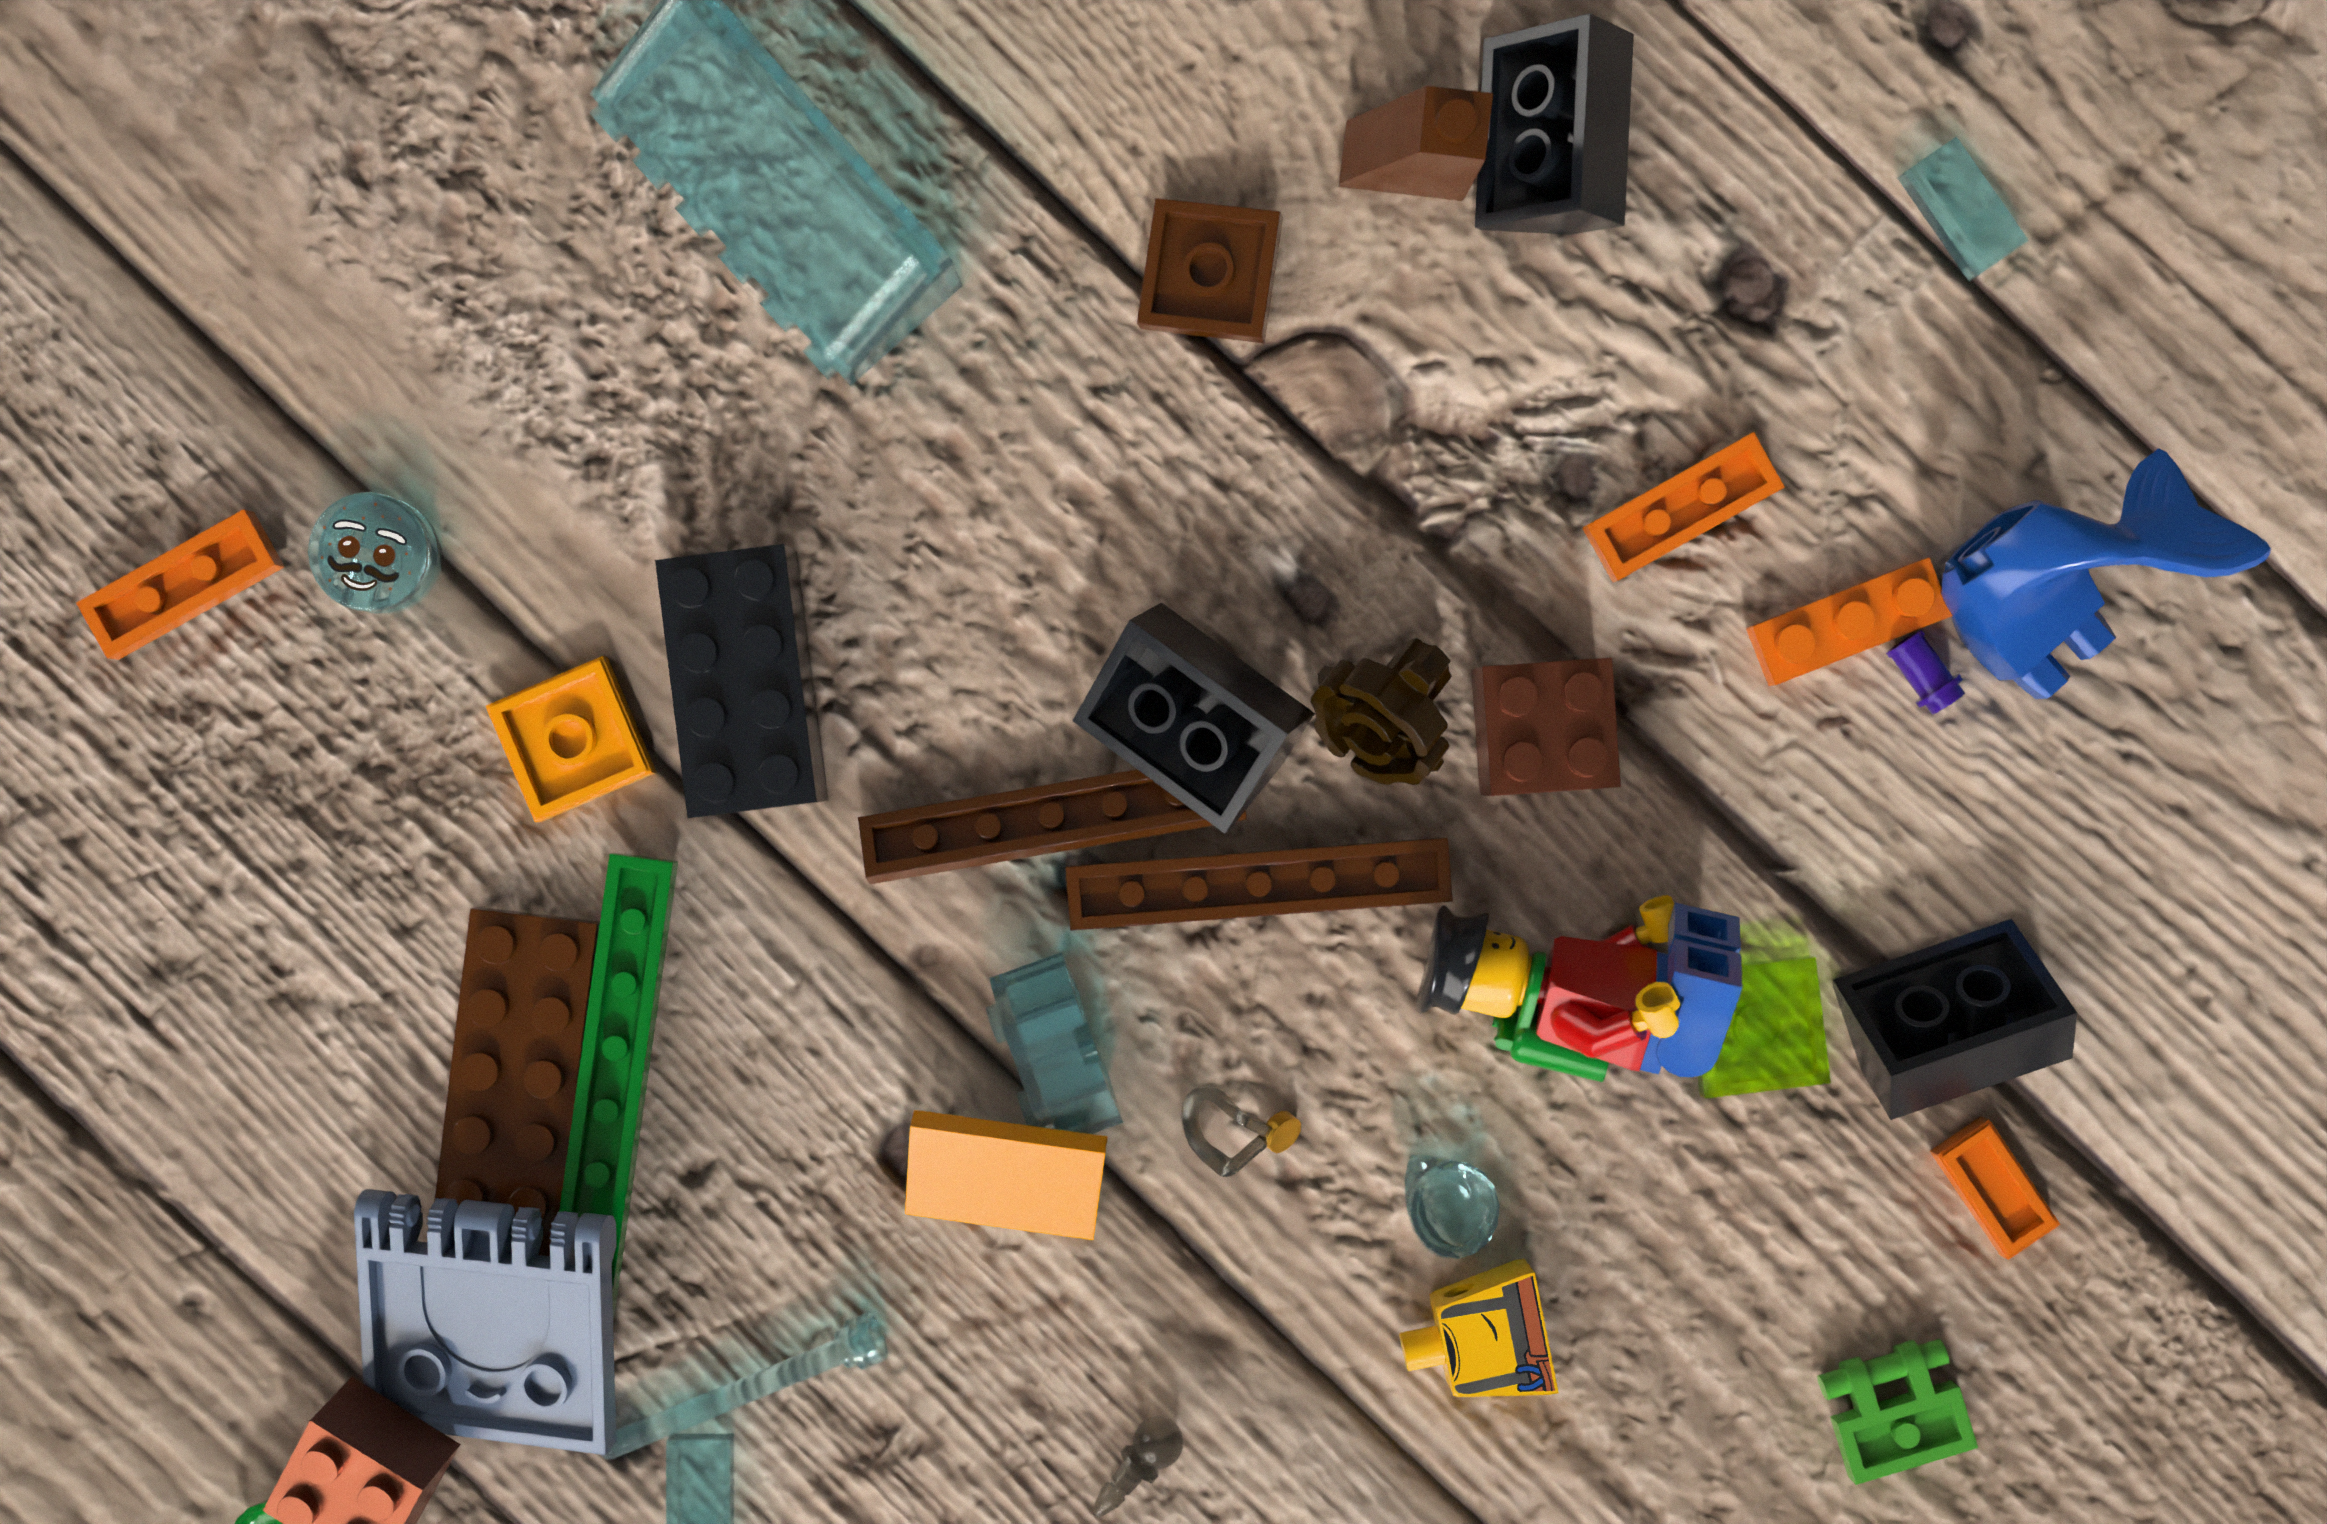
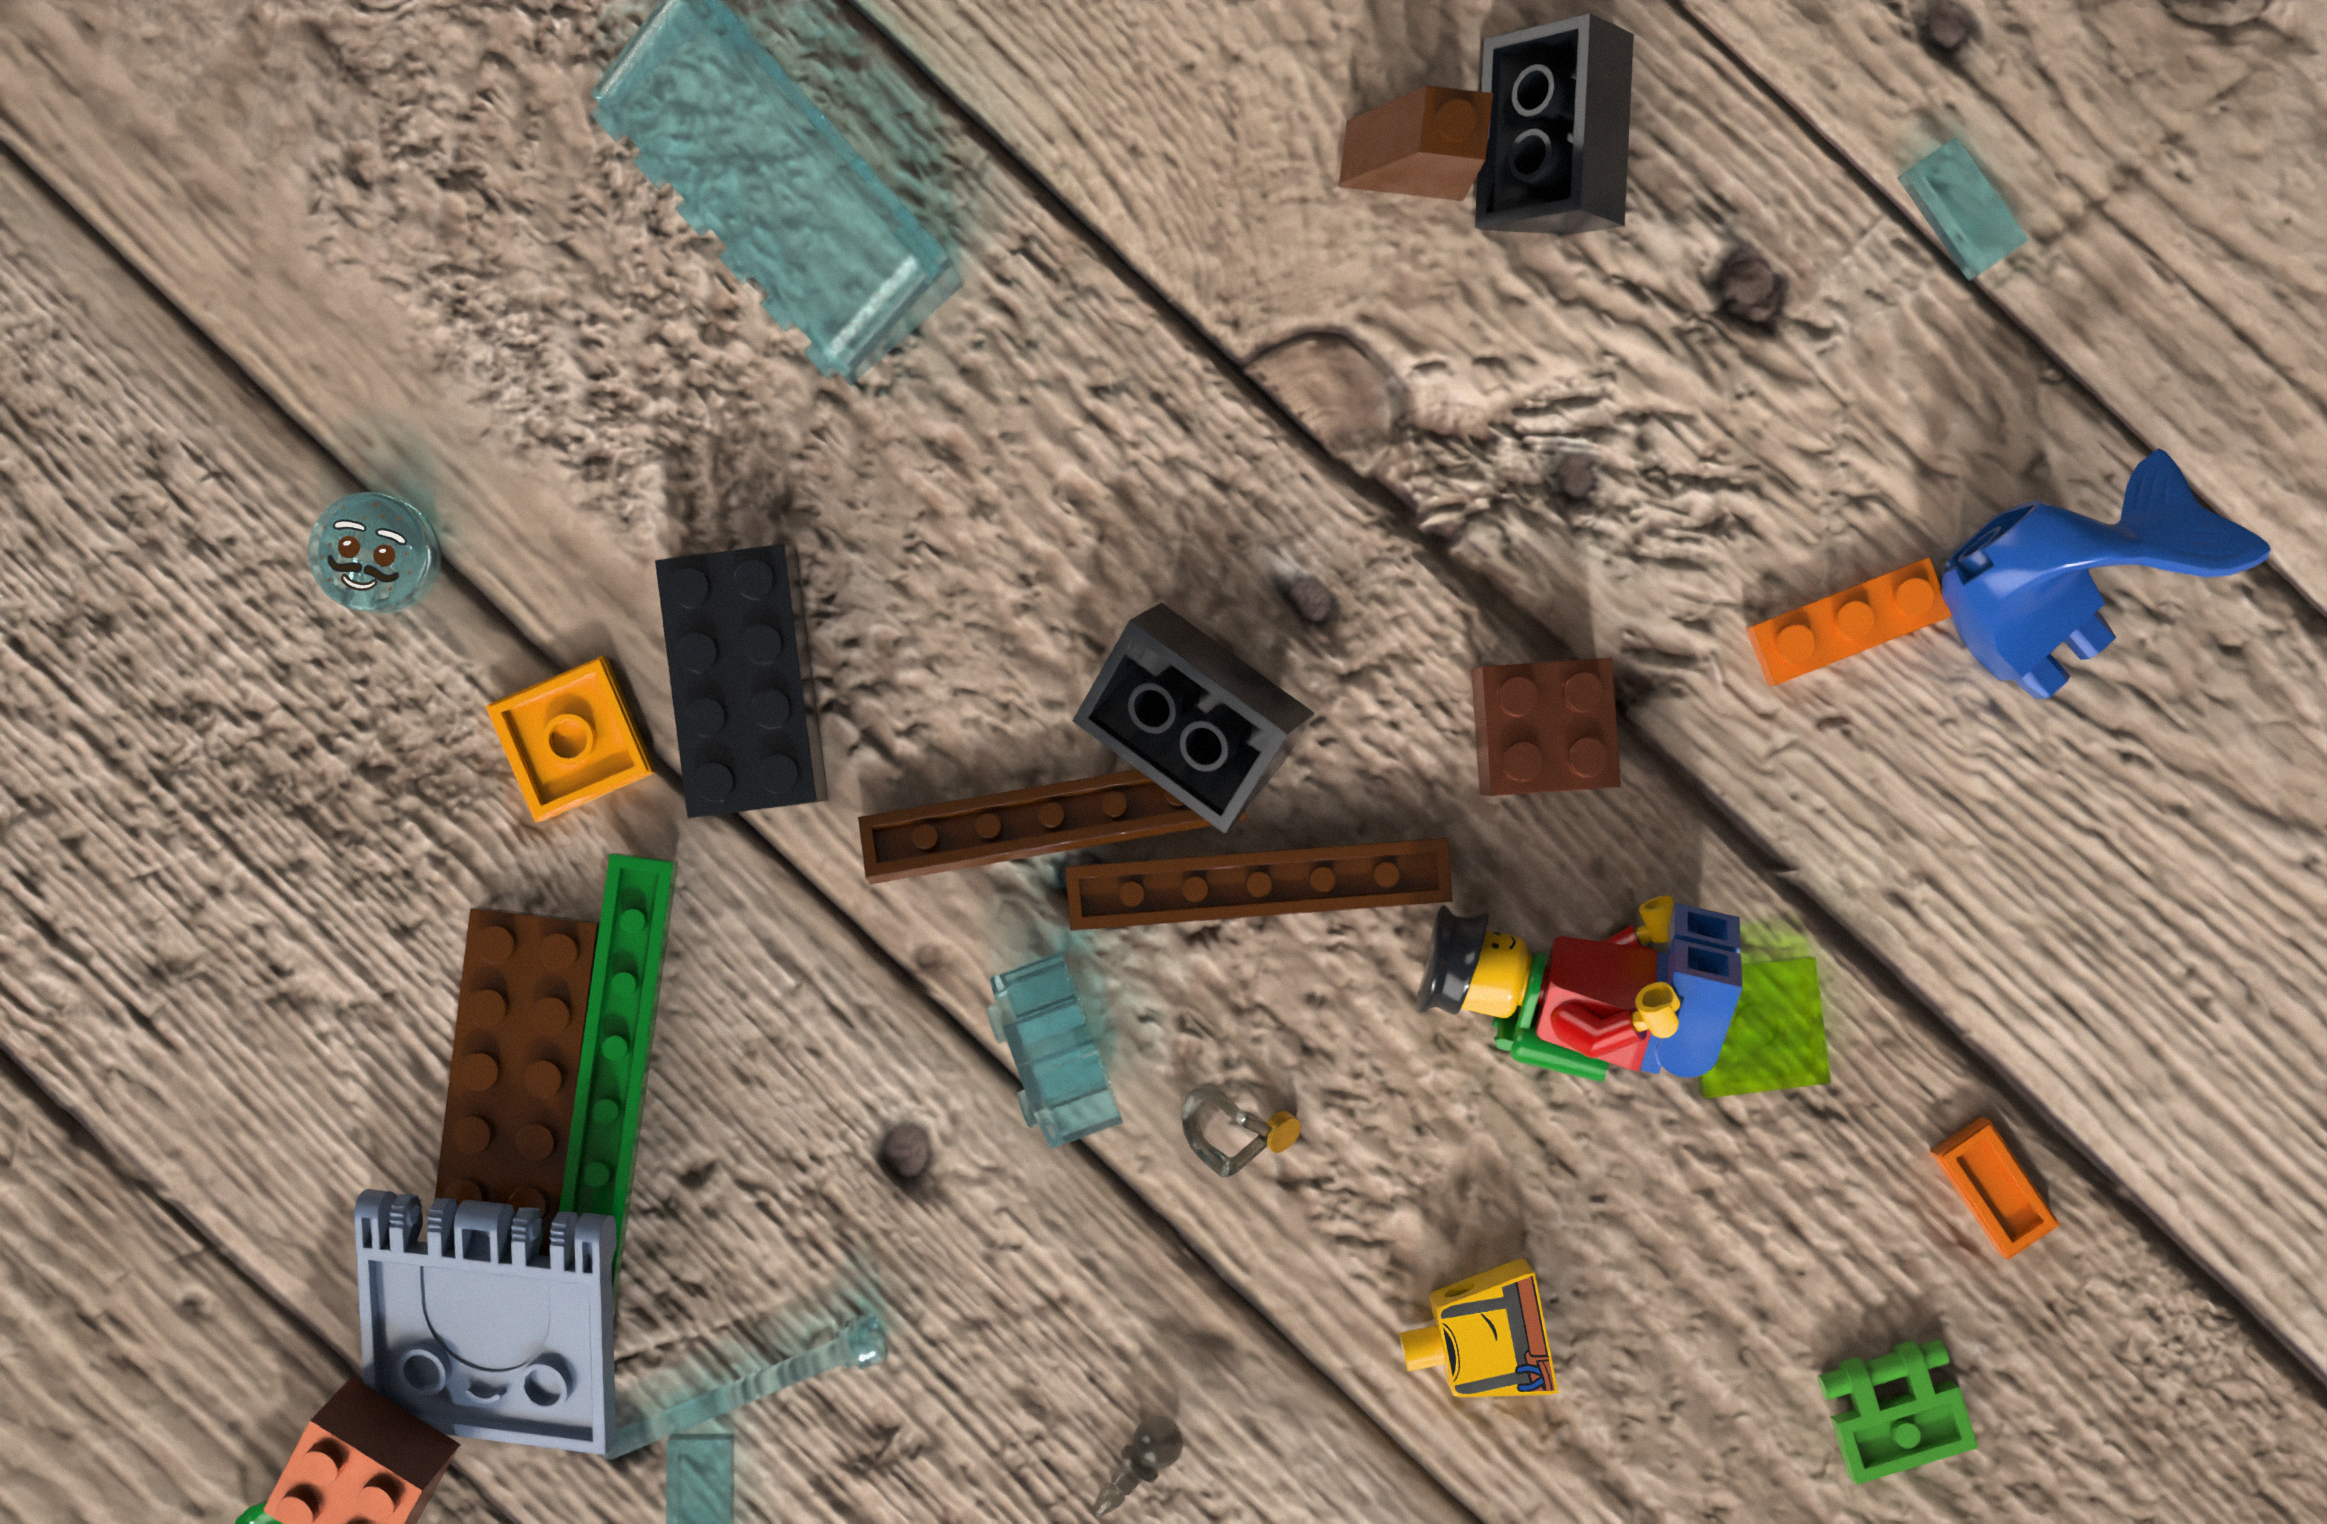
orange plate [76,509,285,660] -> none
light orange tile [905,1110,1108,1240] -> none
reddish brown plate [1137,198,1283,344] -> none
dark brown piece [1310,638,1452,785] -> none
clear light blue piece [1405,1154,1500,1260] -> none
orange plate [1582,432,1785,583] -> none
black slope [1833,919,2077,1120] -> none
dark purple pin [1886,630,1965,715] -> none

